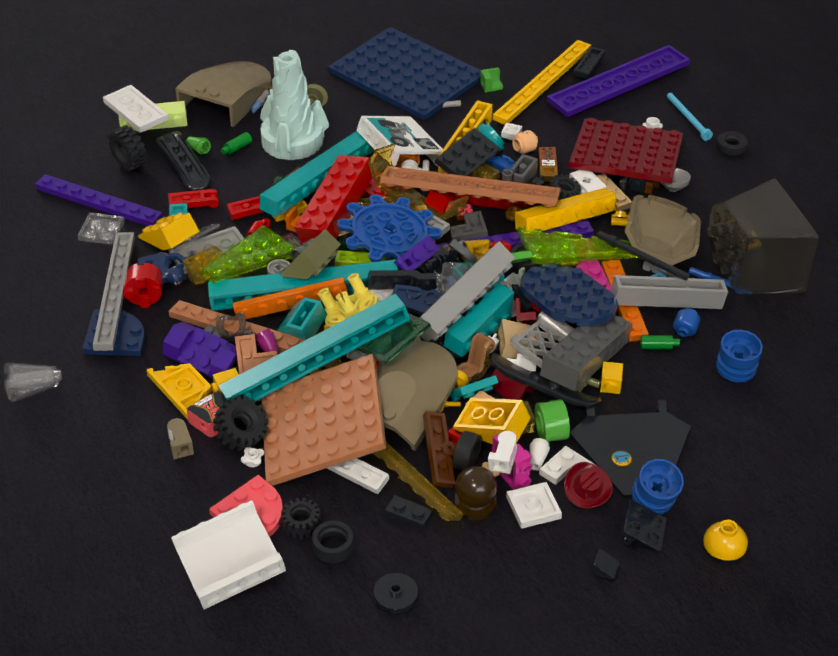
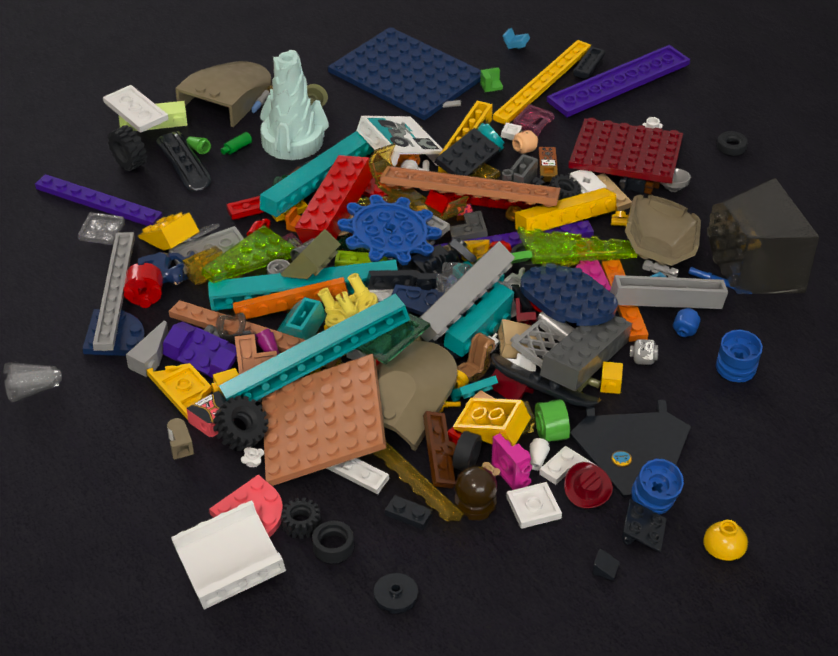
red plate [168,189,219,208] -> none
teal plate [169,203,188,216] -> none
dark purple plate [394,235,440,270] -> none
blue plate [486,155,514,172] -> none
white leg [488,431,517,474] -> none
black bar [597,231,689,281] -> none
green cylinder [640,335,680,349] -> none
medium azure bar [667,93,713,141] -> none
none -> light grey slope [126,321,168,377]
none -> dark azure bracket [503,28,530,49]
none -> clear pink plate [513,104,555,136]
none -> light grey head [630,339,658,365]

